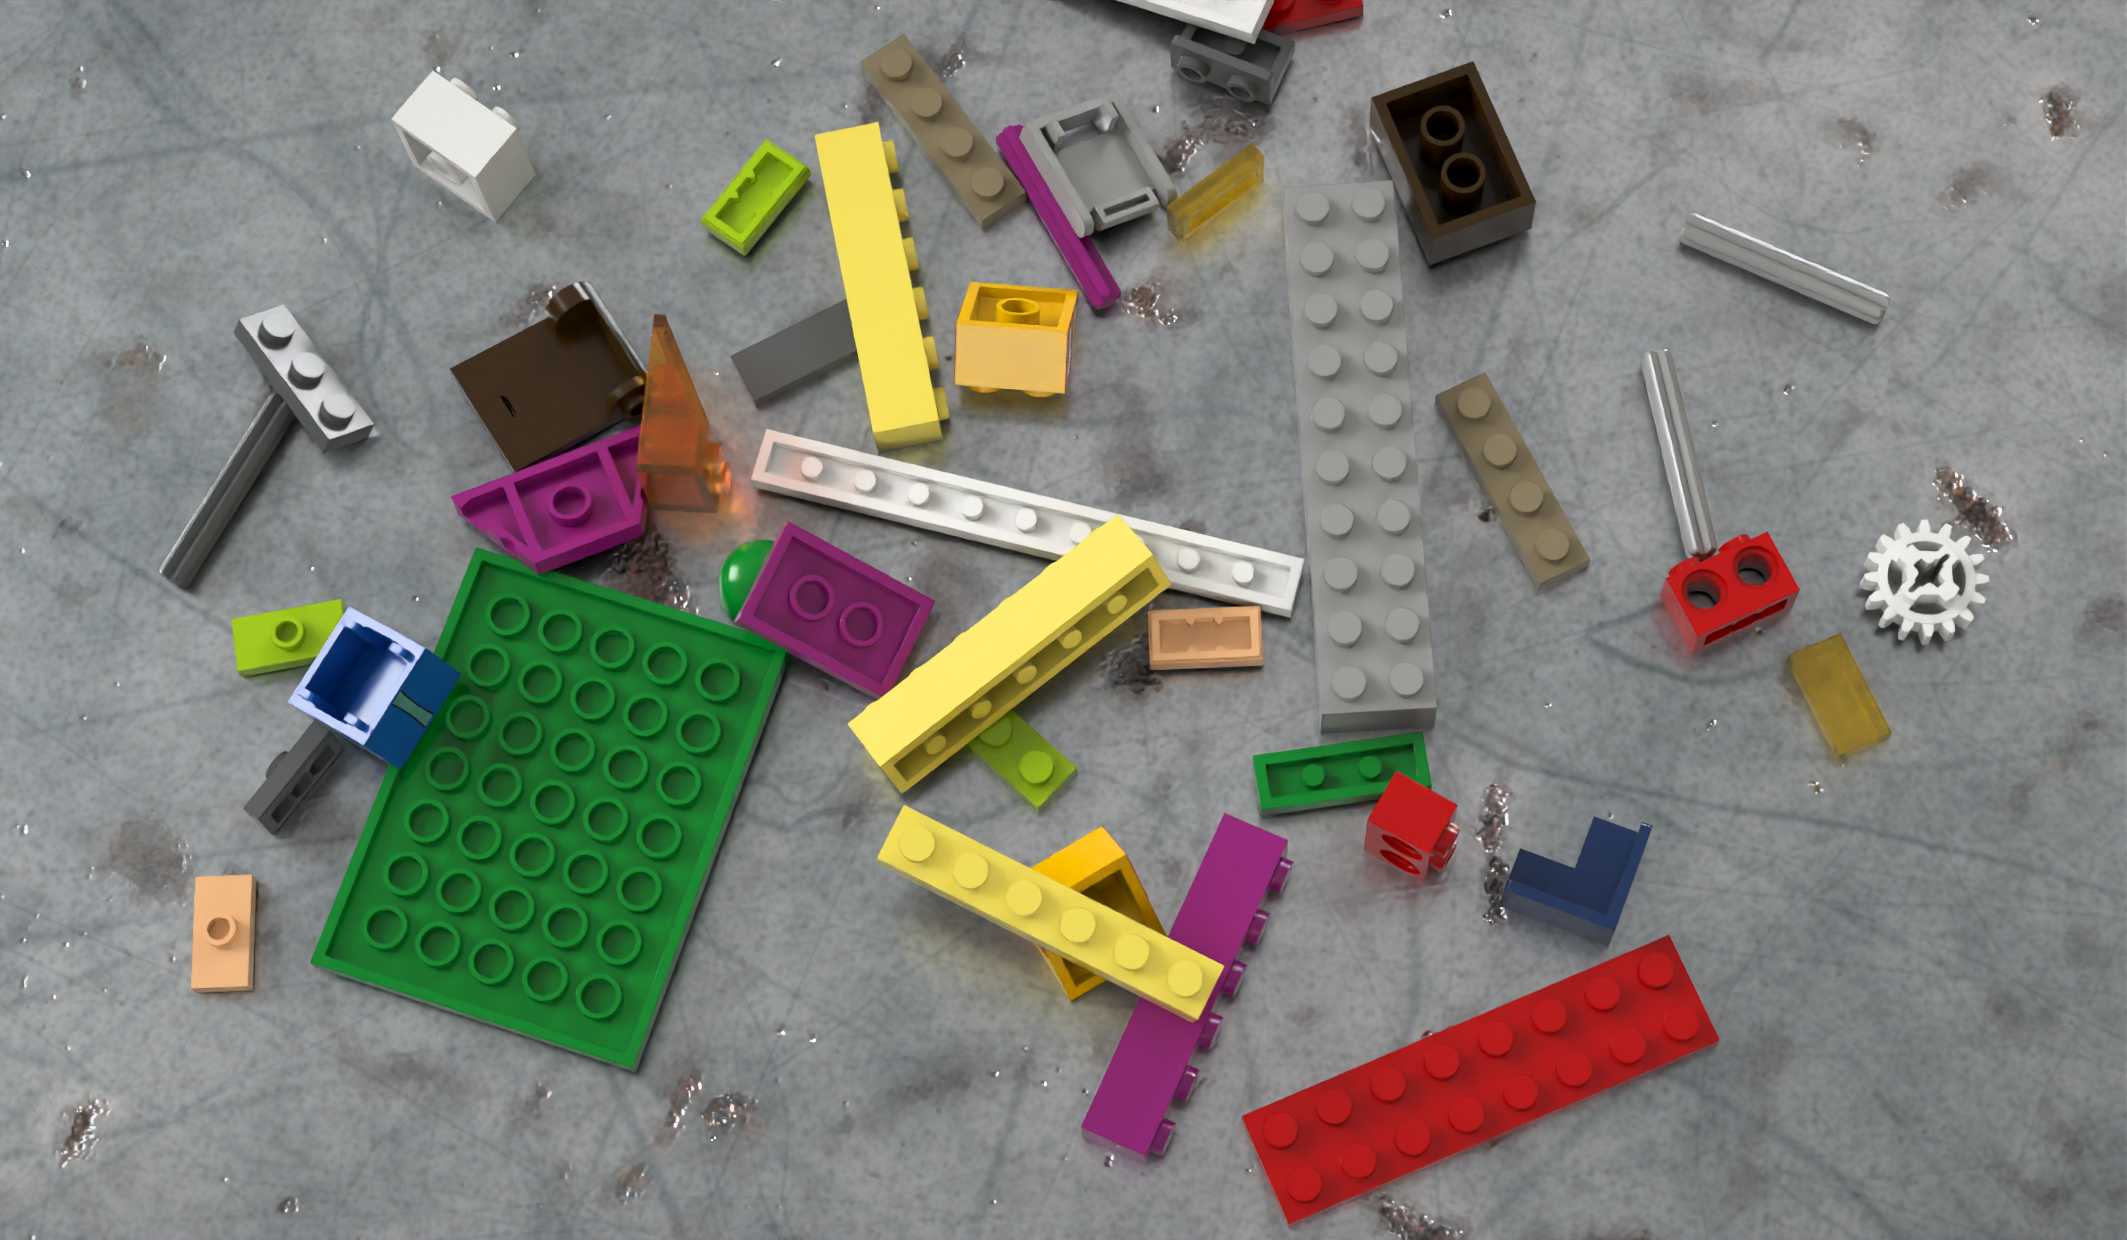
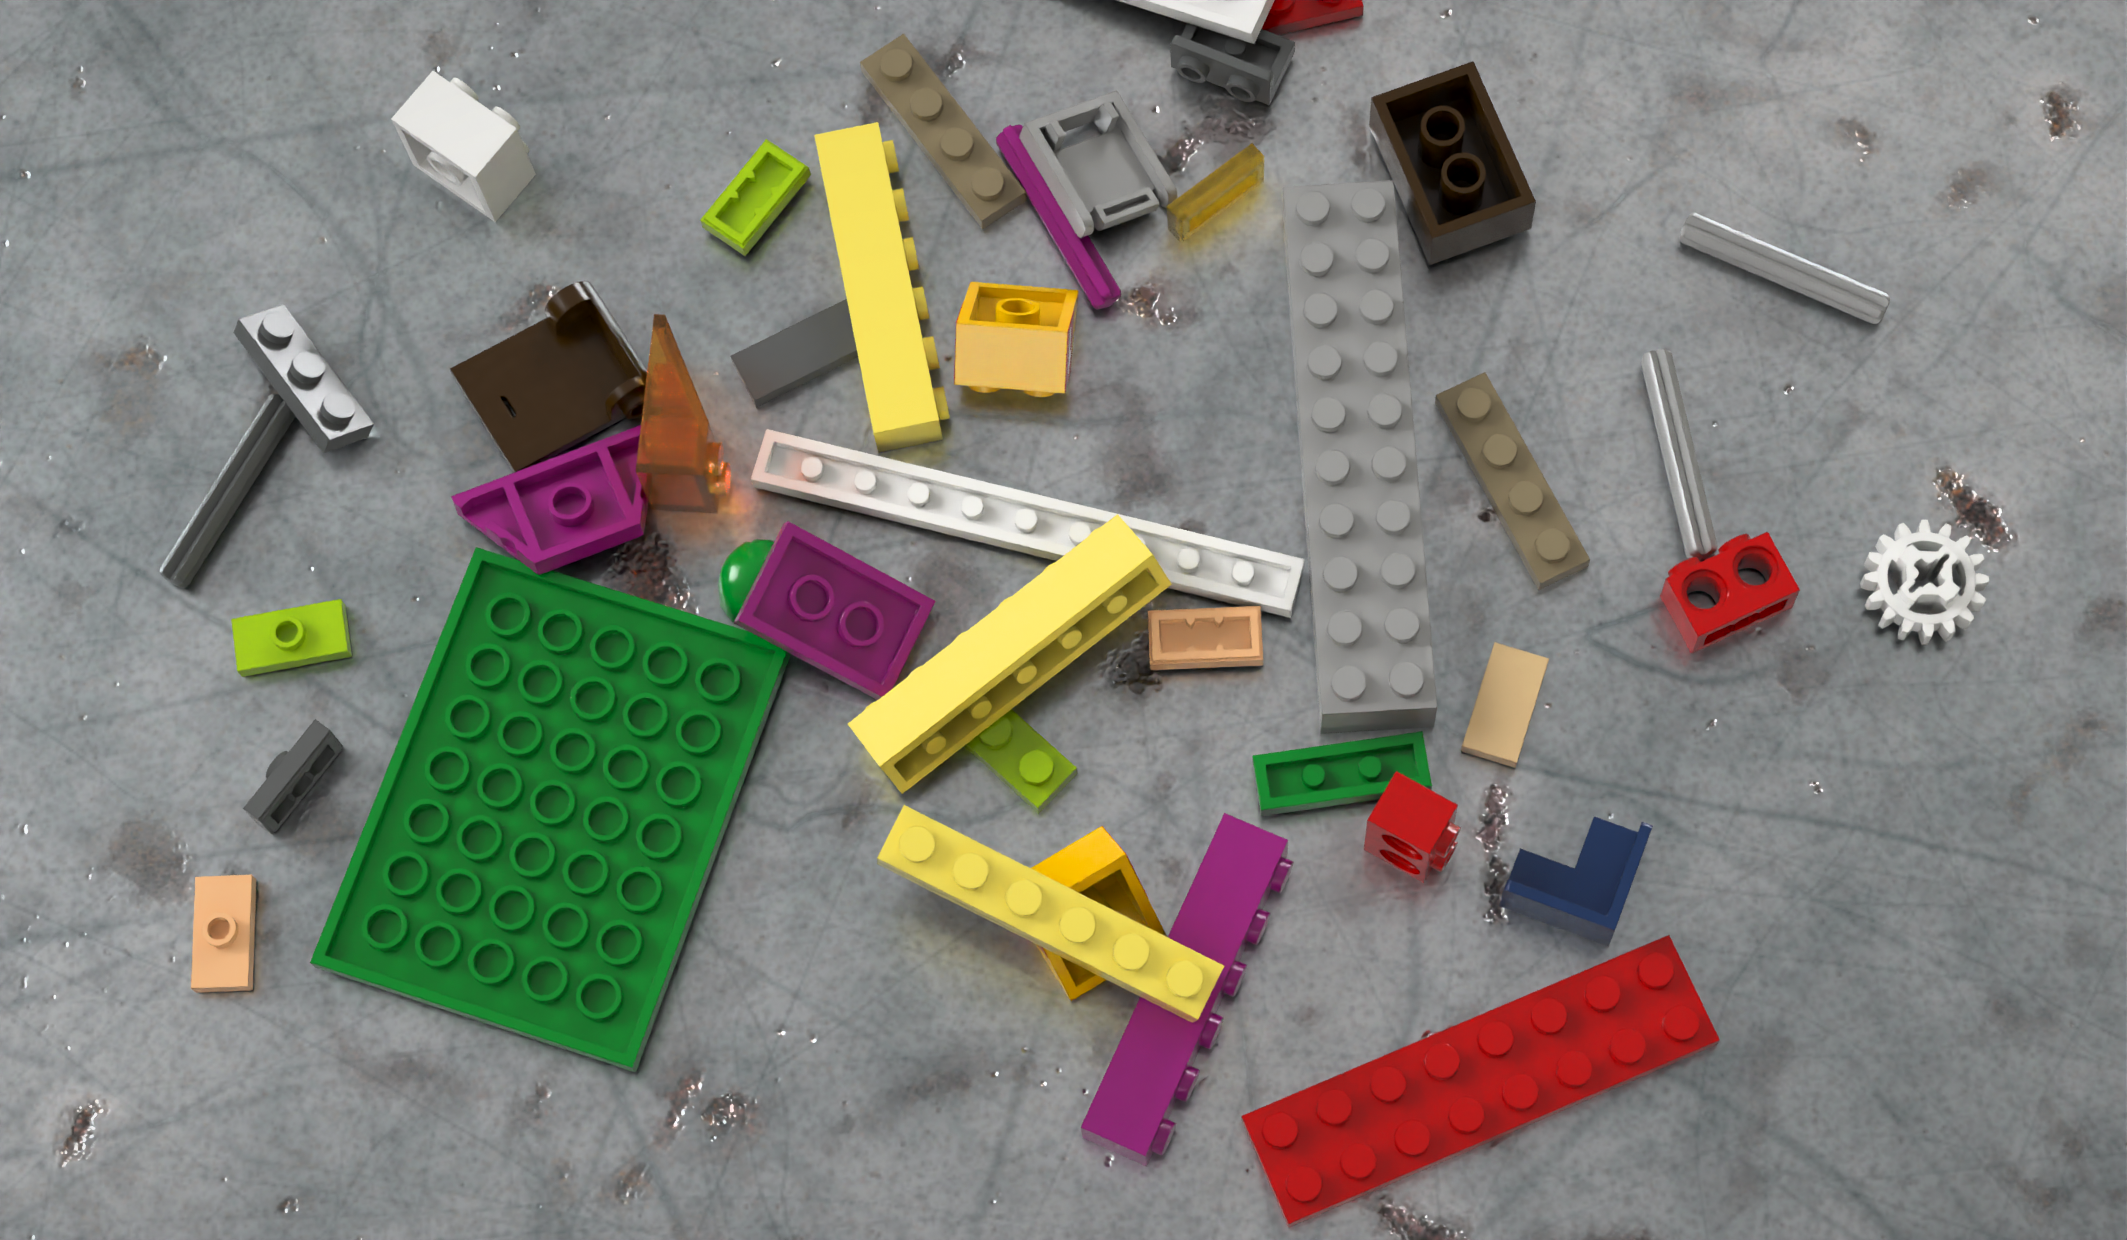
blue container [288,607,461,770] -> none
clear yellow tile [1787,633,1892,760] -> none
none -> tan tile [1461,642,1549,768]

